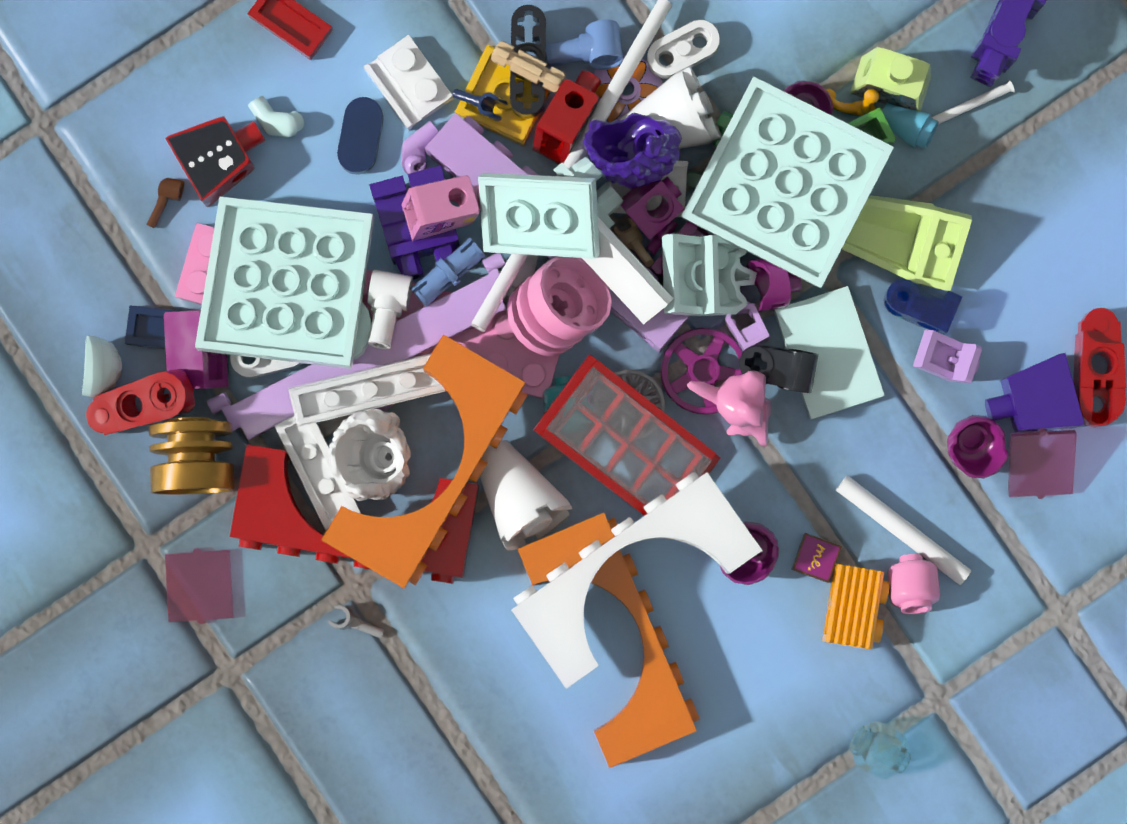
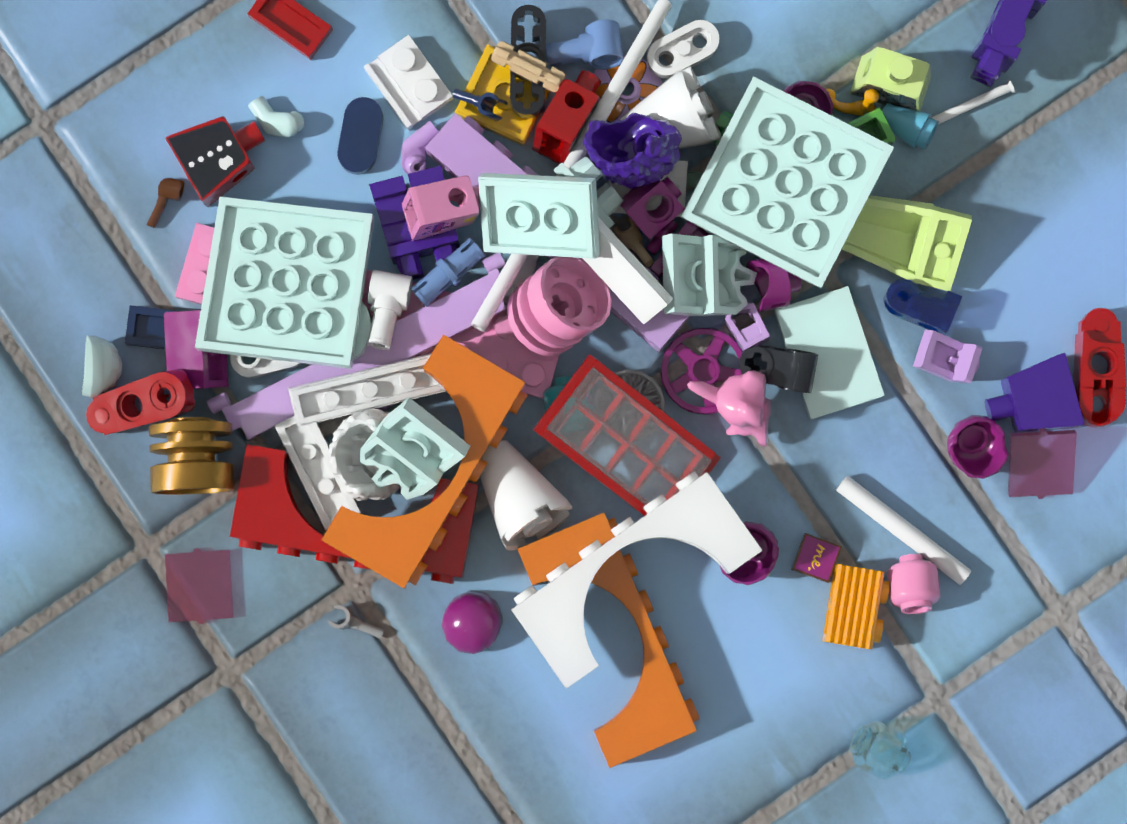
none -> light aqua plate [360,397,470,500]
none -> magenta hair [442,590,503,654]

